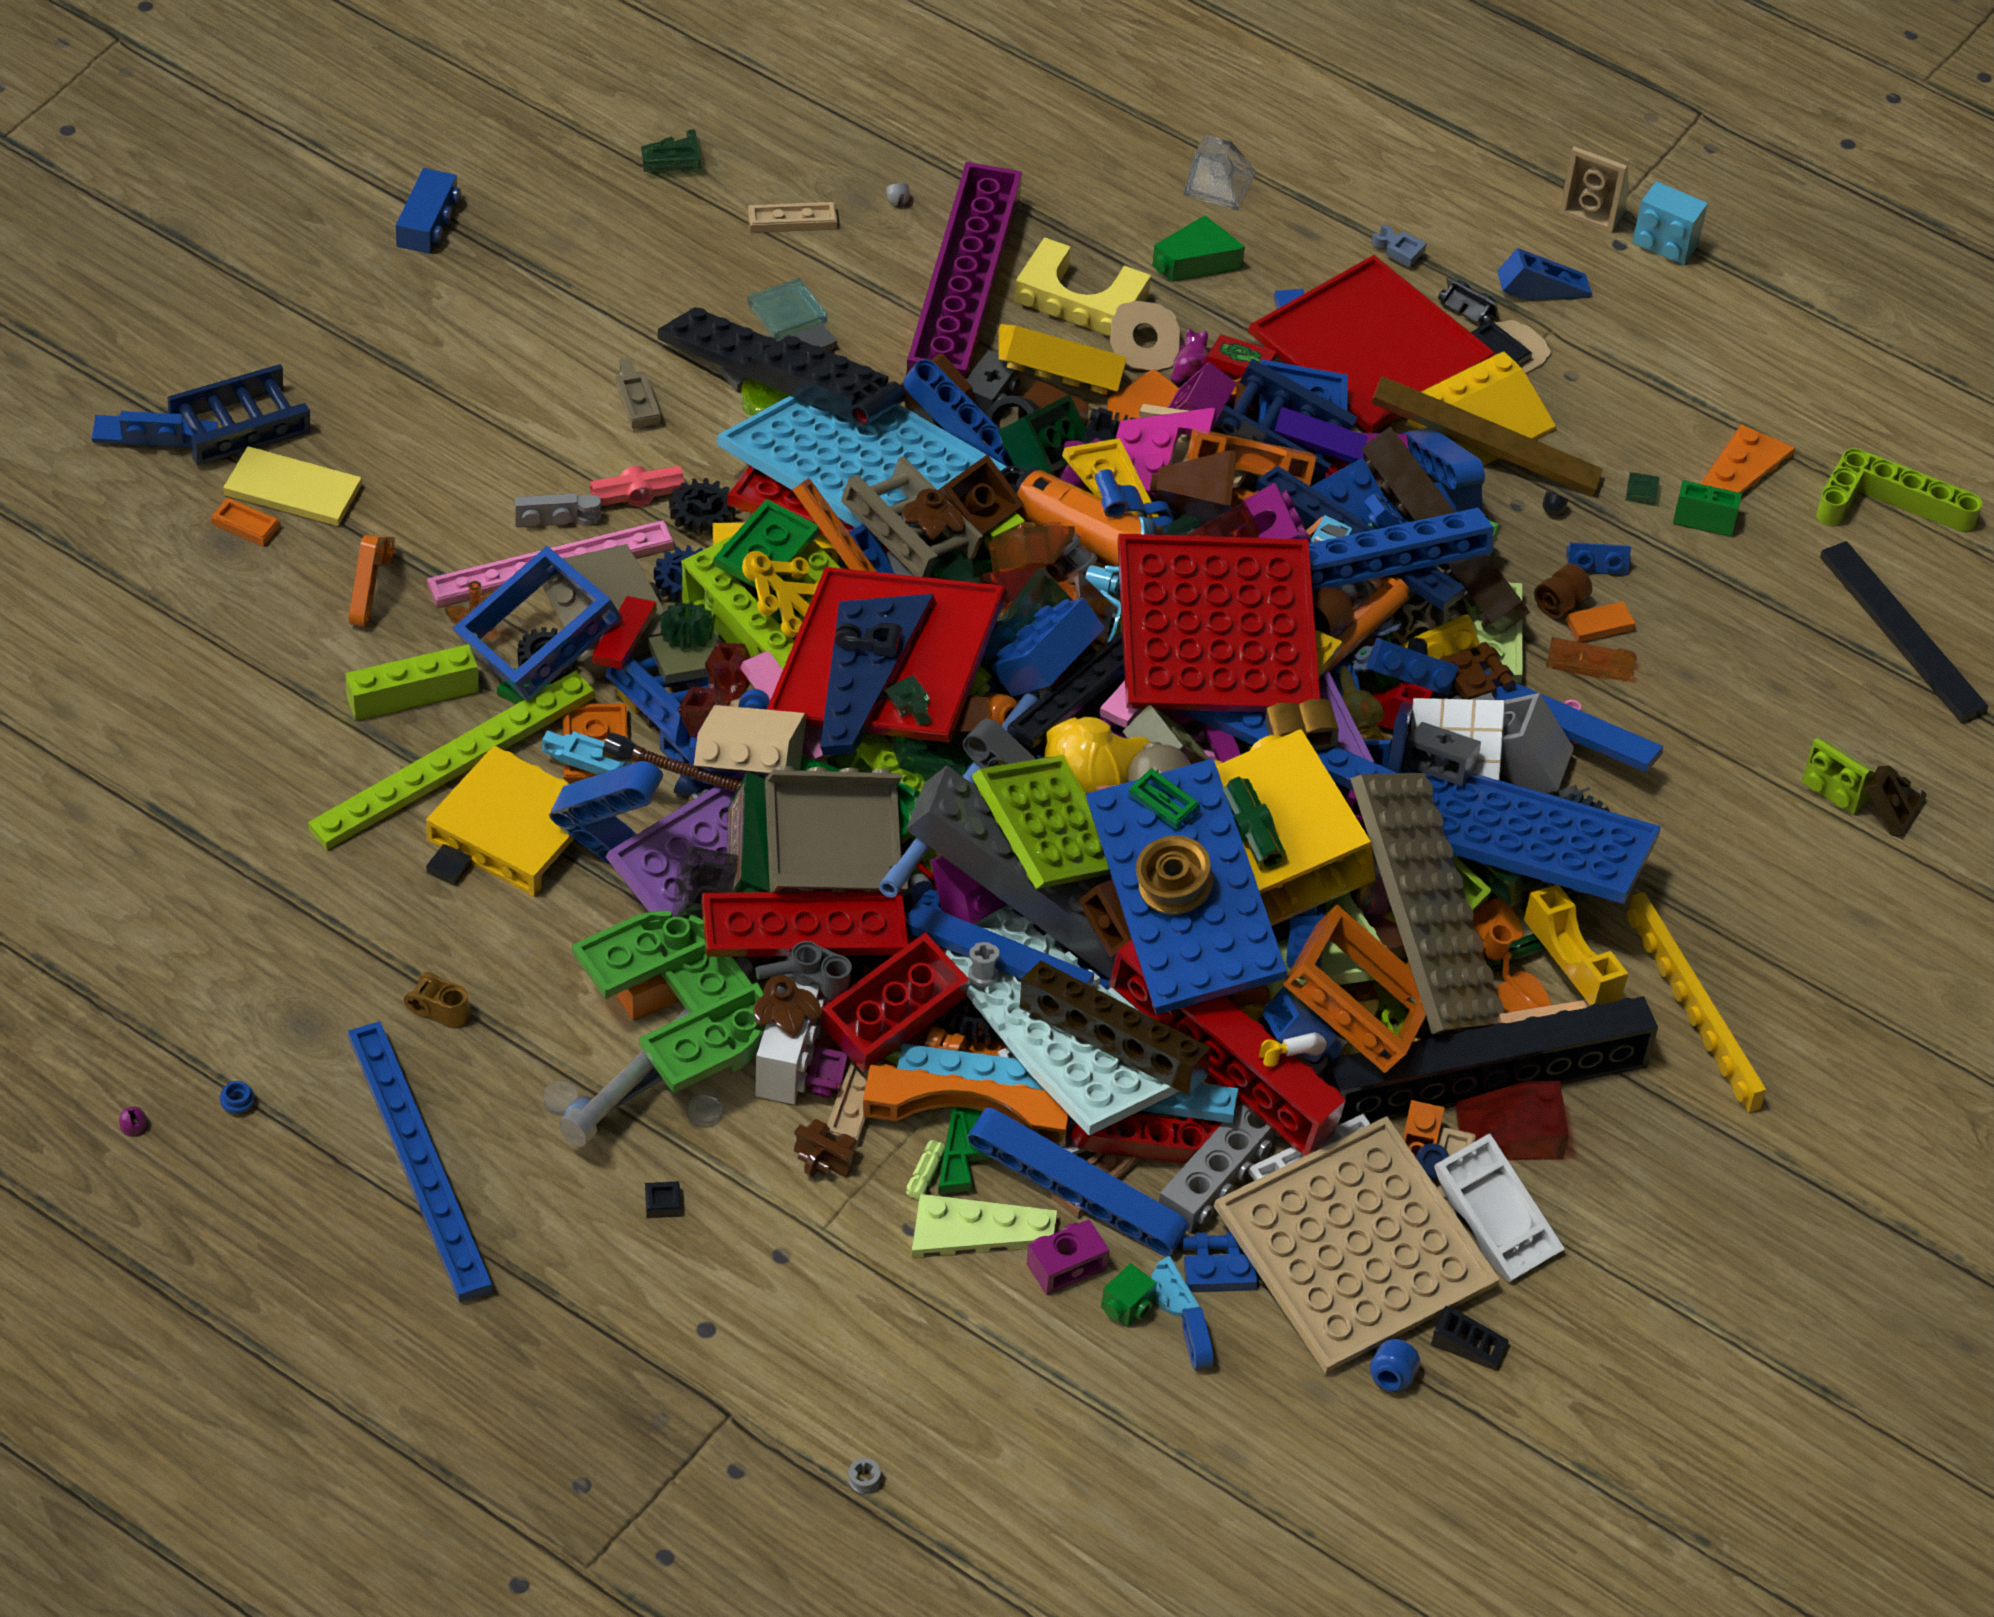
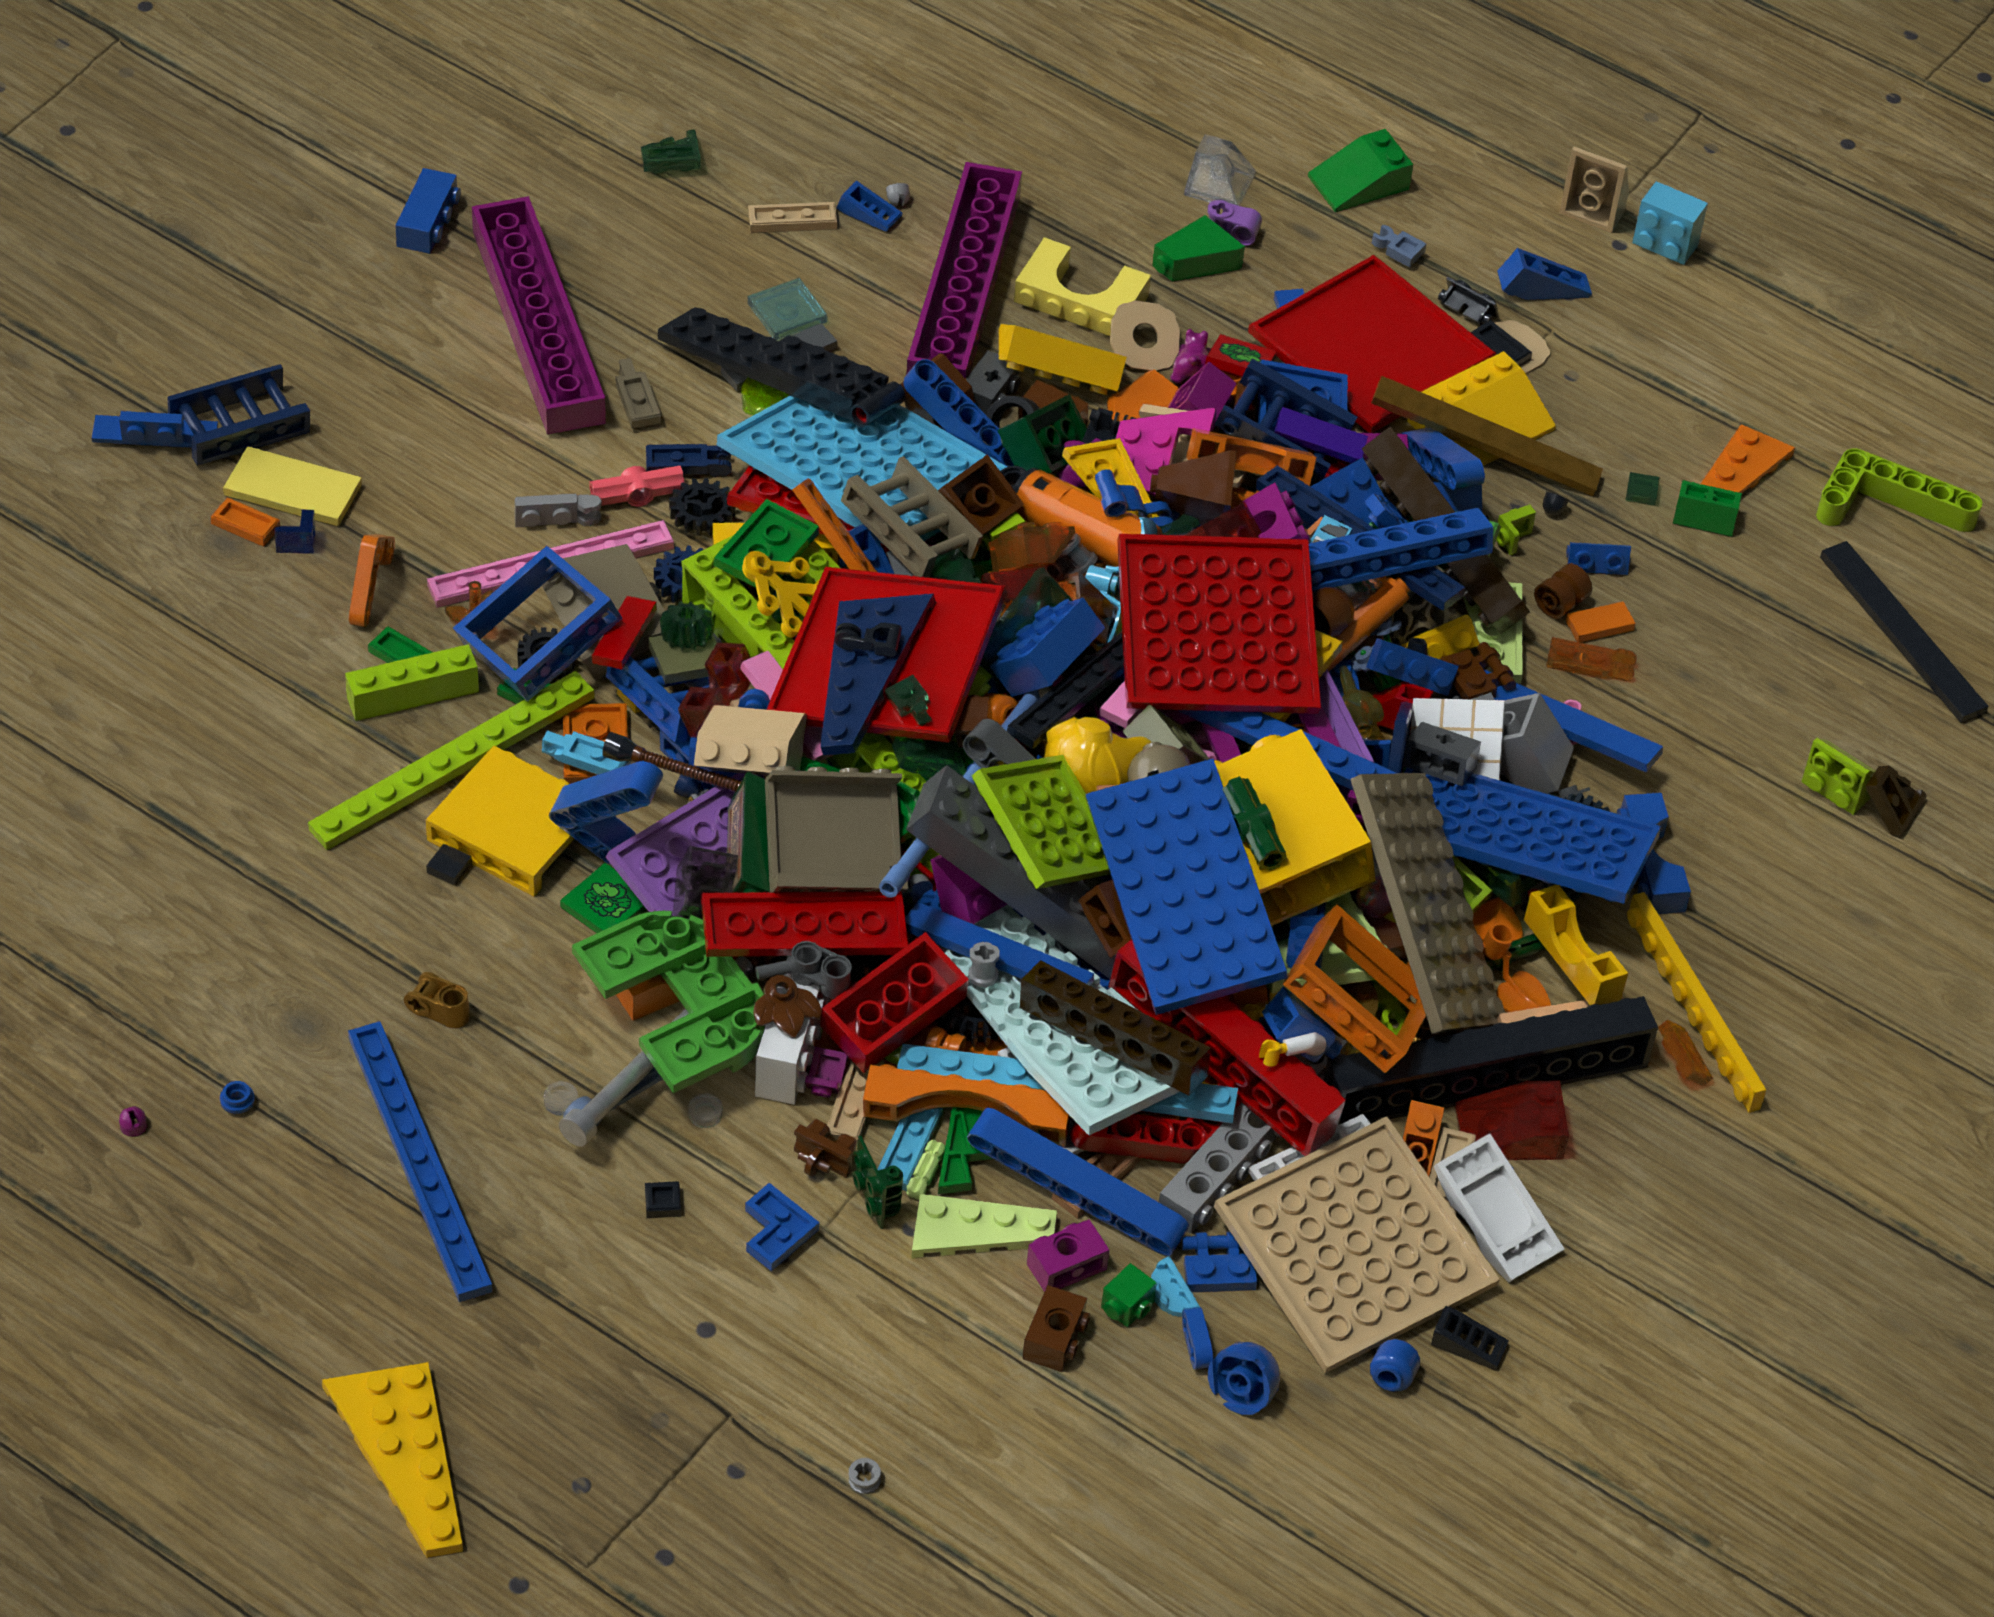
reddish brown plate [902,488,964,540] -> none
green tile [1128,768,1201,831] -> none
pearl gold wheel [1136,835,1213,916] -> none
pearl gold brick [1265,699,1339,750] -> none
dark blue tile [1415,1143,1449,1179] -> none
none -> clear blue panel [275,509,316,554]
none -> yellow wing [322,1362,463,1558]
none -> green tile [368,626,433,663]
none -> magenta brick [472,196,606,435]
none -> green tile [560,863,647,933]
none -> dark blue hinge [646,444,732,477]
none -> blue plate [745,1183,820,1271]
none -> blue slope [836,180,903,232]
none -> dark green hinge [852,1135,903,1229]
none -> medium azure tile [877,1108,943,1191]
none -> reddish brown brick [1022,1285,1091,1372]
none -> medium lavender piece [1207,200,1262,246]
none -> blue cylinder [1207,1342,1281,1415]
none -> green slope [1308,129,1414,212]
none -> lime bracket [1496,504,1536,555]
none -> blue arch [1616,793,1691,914]
none -> clear orange plate [1658,1019,1713,1086]

